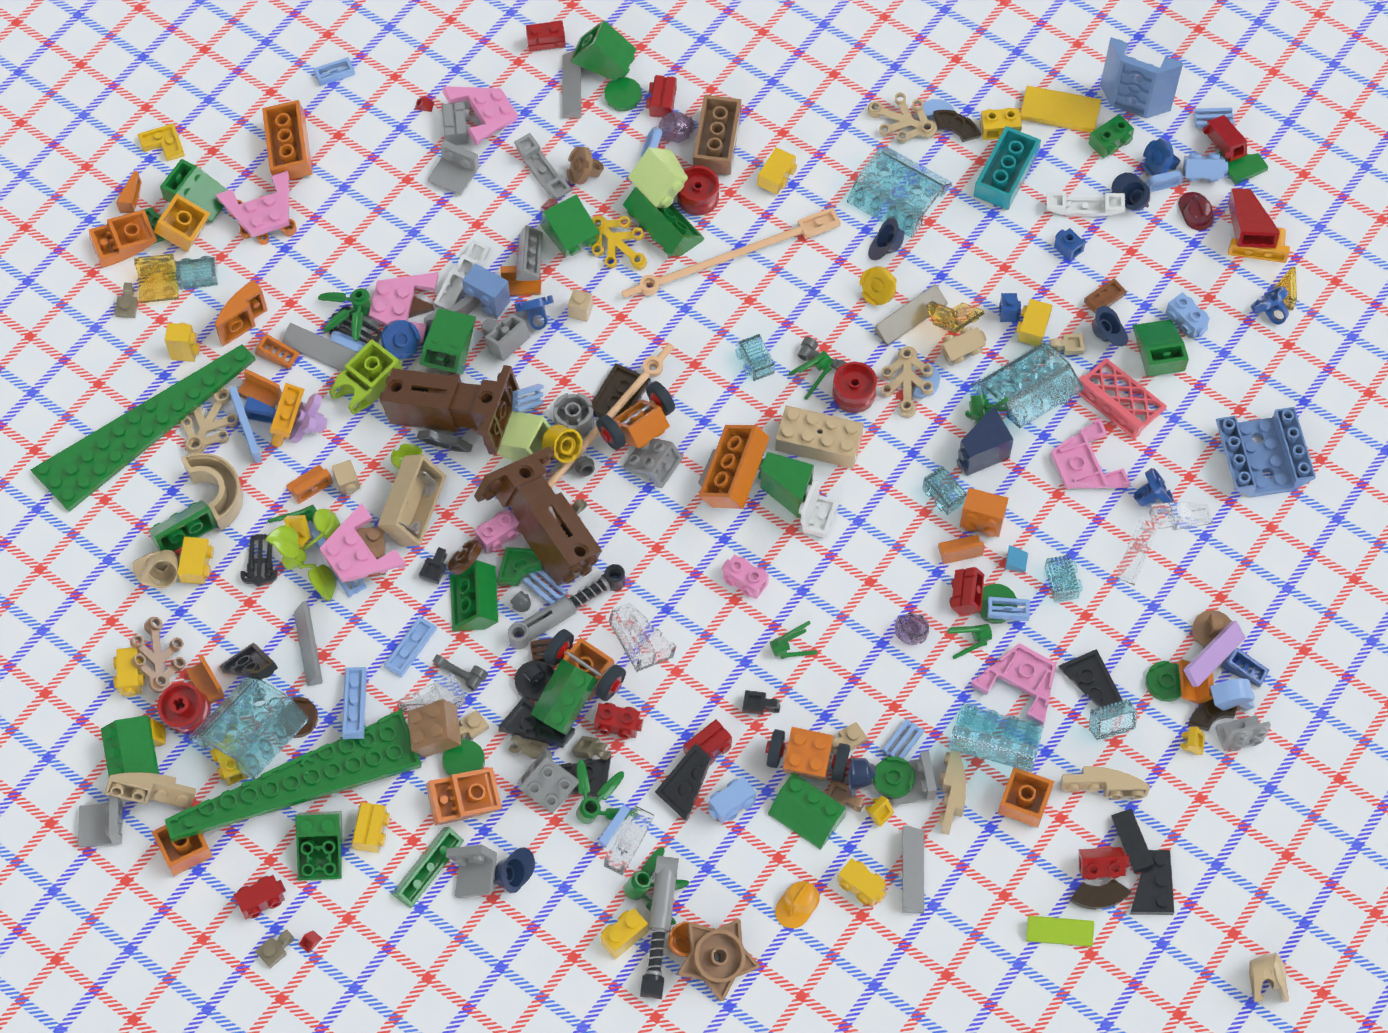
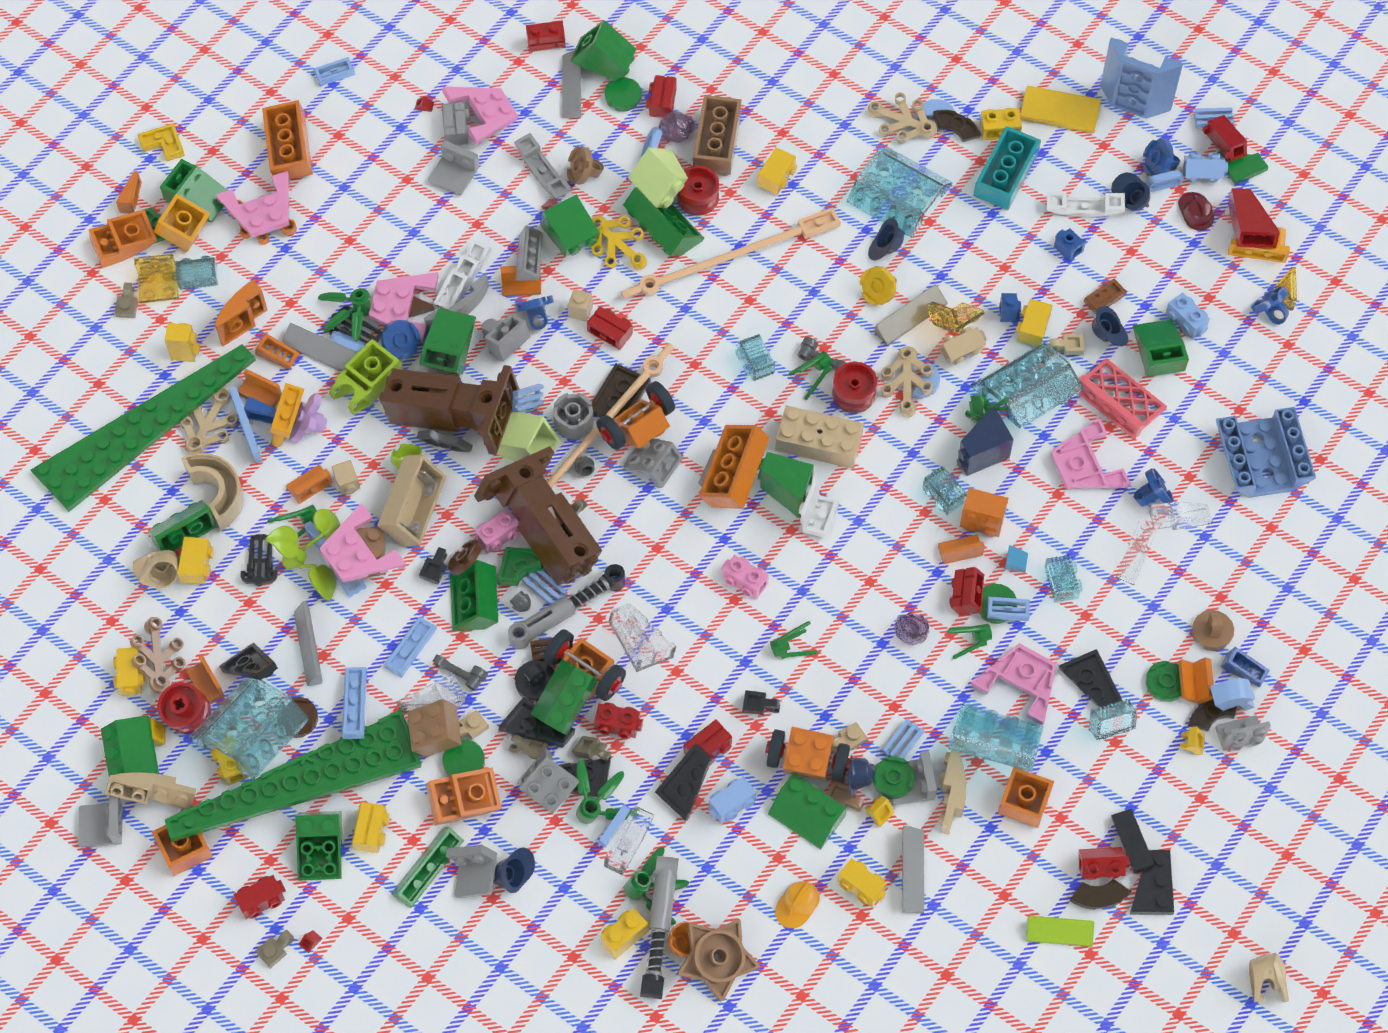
yellow bracket [284,515,311,548] -> none
medium blue brick [462,263,511,319] -> none
yellow piece [542,424,582,463] -> none
tan slope [1060,766,1150,800] -> none
green brick [1088,114,1134,159] -> none
lavender tile [1183,621,1246,687] -> none
none -> red brick [587,307,633,350]

